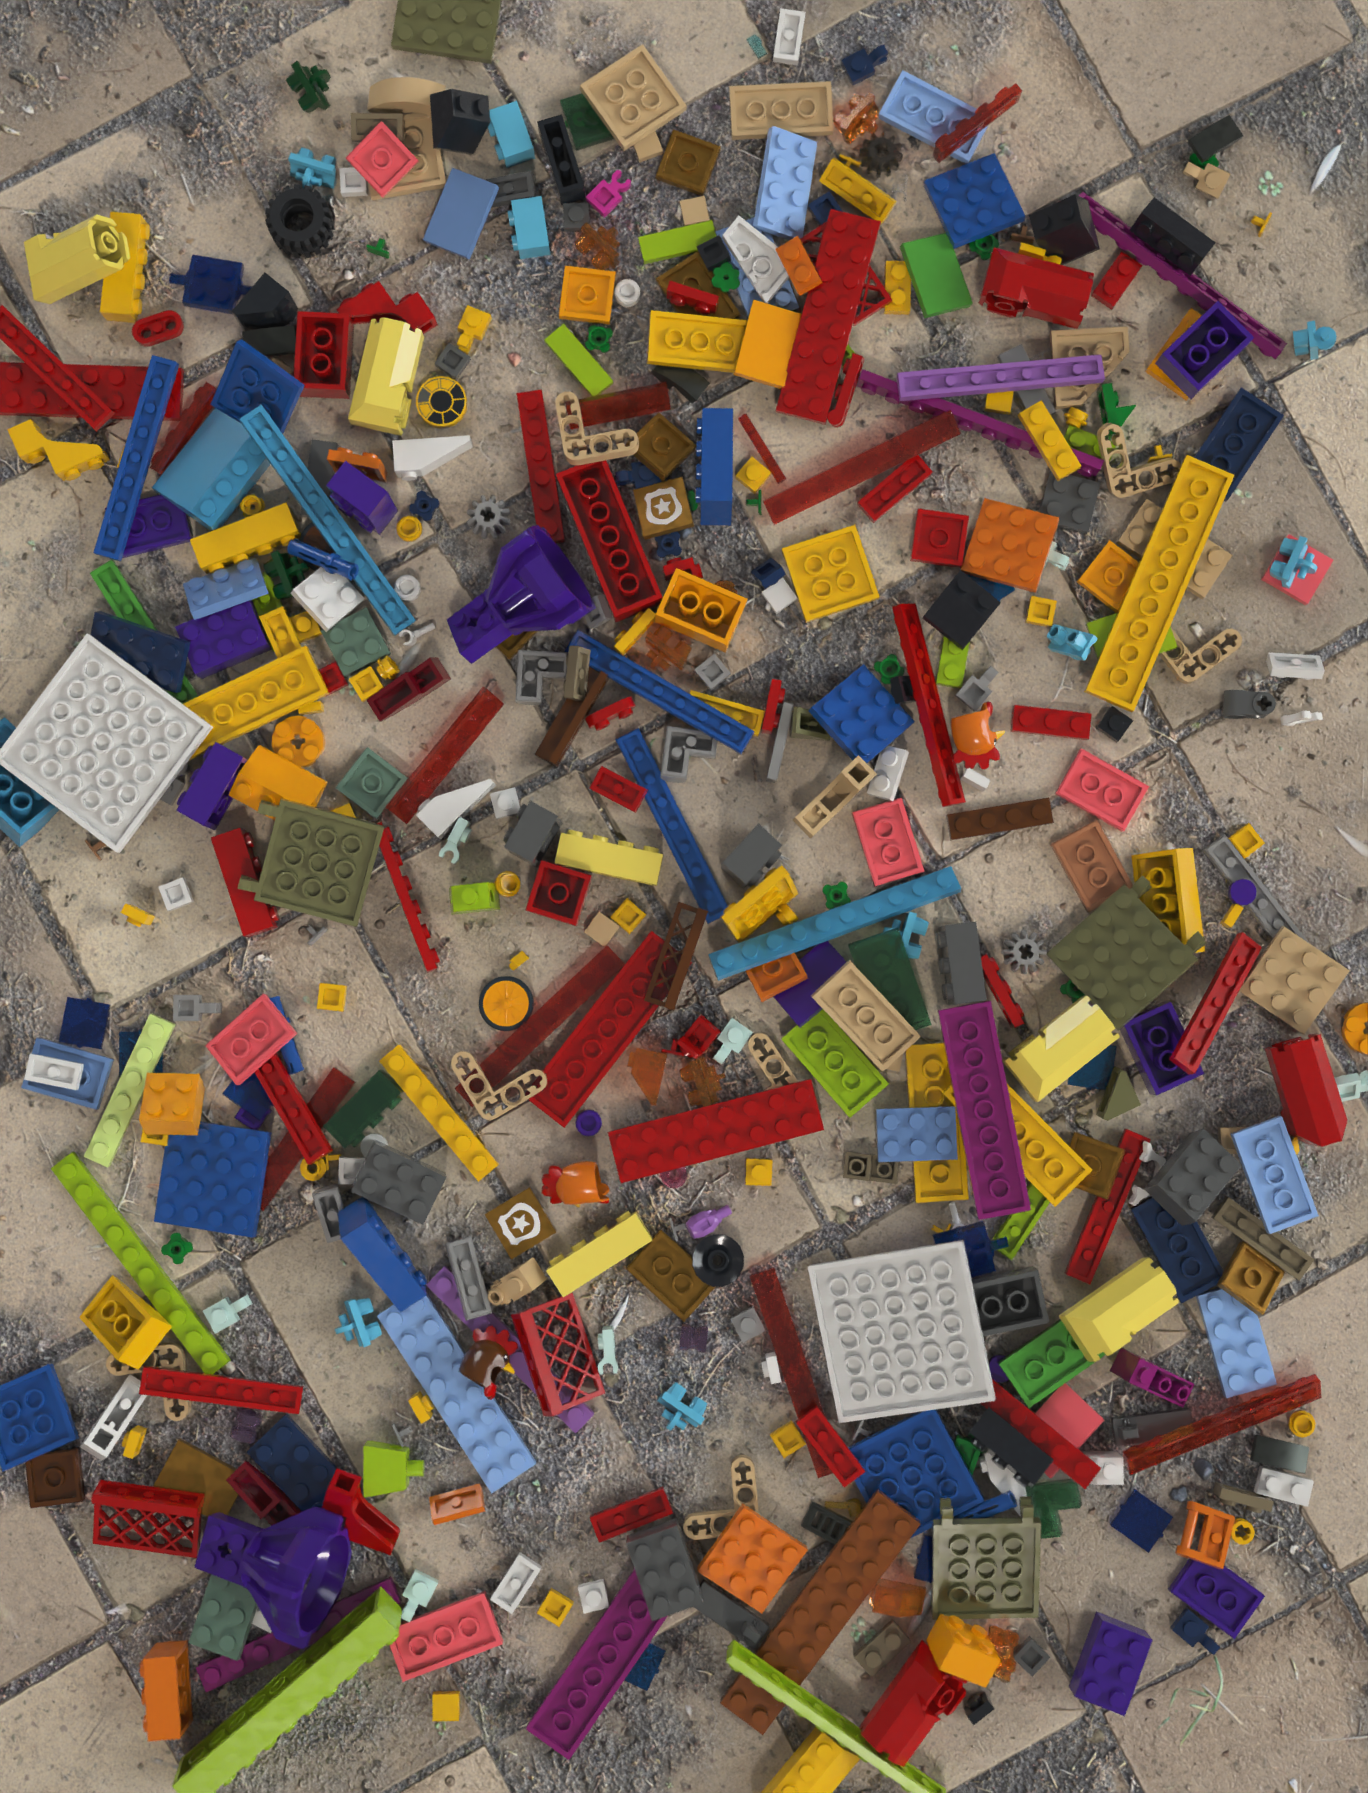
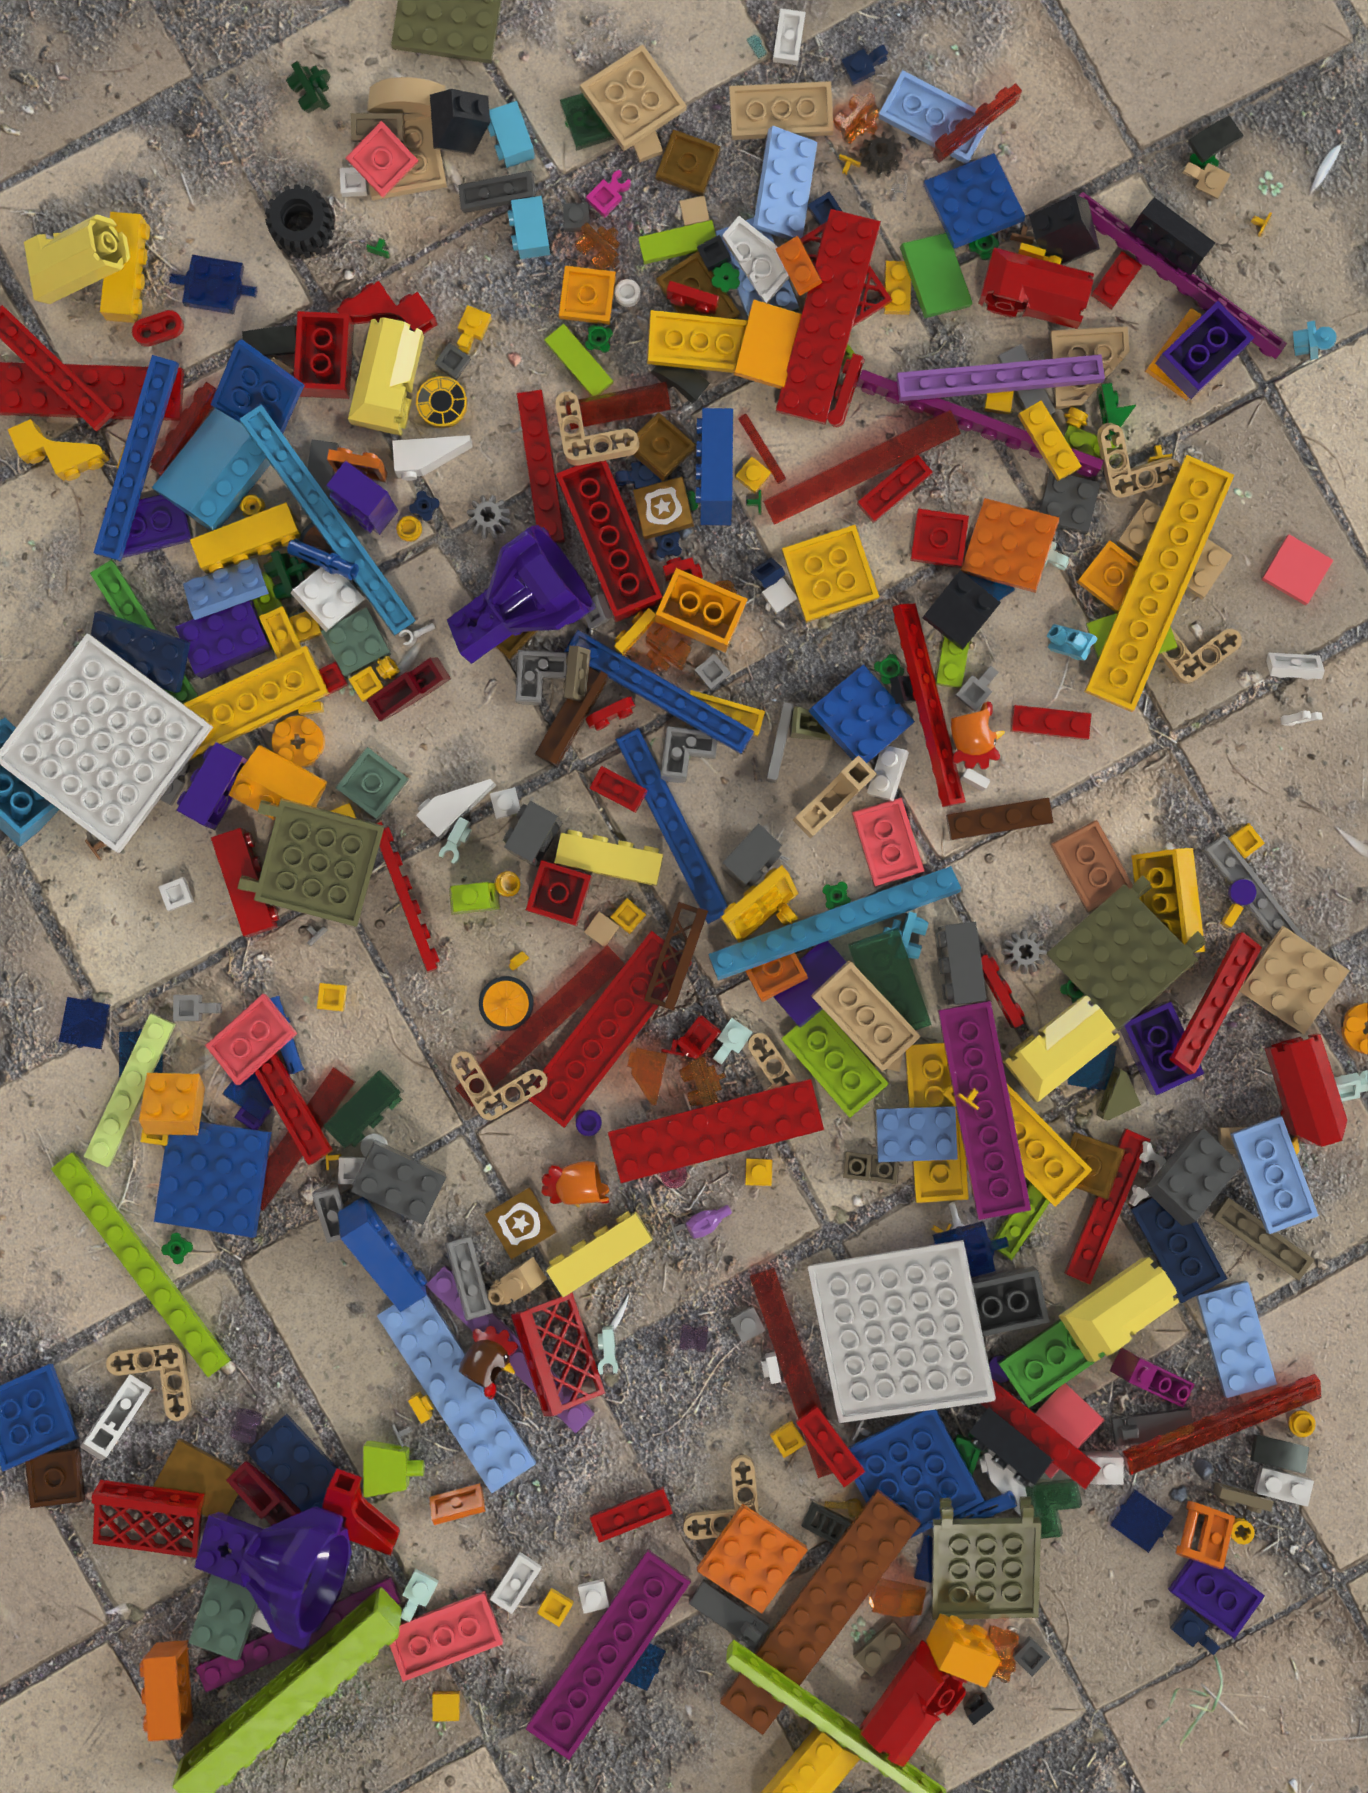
medium blue plate [21,1037,114,1110] -> none
white plate [24,1054,84,1090] -> none
yellow slope [79,1275,172,1370] -> none
yellow plate [121,903,155,927] -> none
yellow plate [122,1425,147,1459] -> none
red plate [139,1366,304,1414] -> none
light aqua plate [203,1294,253,1334] -> none
black slope [231,272,298,331] -> none
medium azure hips [288,148,336,189] -> none
yellow plate [300,1158,327,1181] -> none
medium azure hips [335,1298,382,1347] -> none
yellow plate [379,1044,499,1182] -> none
clear red plate [385,687,504,824] -> none
white tile [394,575,421,602] -> none
medium blue tile [423,168,499,260] -> none
black brick [537,114,586,206] -> none
pearl gold tile [626,1229,715,1322] -> none
dark grey brick [626,1518,703,1621] -> none
medium azure hips [657,1382,707,1431] -> none
black dish [692,1234,744,1287] -> none
red plate [761,679,786,735] -> none
yellow plate [819,158,897,224] -> none
yellow plate [1025,596,1057,628] -> none
coral tile [1055,748,1149,832] -> none
dark purple brick [1069,1611,1153,1716] -> none
black plate [1096,706,1133,743] -> none
dark blue plate [1194,387,1284,502] -> none
pearl gold tile [1217,1241,1285,1316] -> none
dark grey piece [1223,690,1276,719] -> none
medium azure hips [1269,536,1318,589] -> none
none -> yellow piece [957,1088,979,1110]

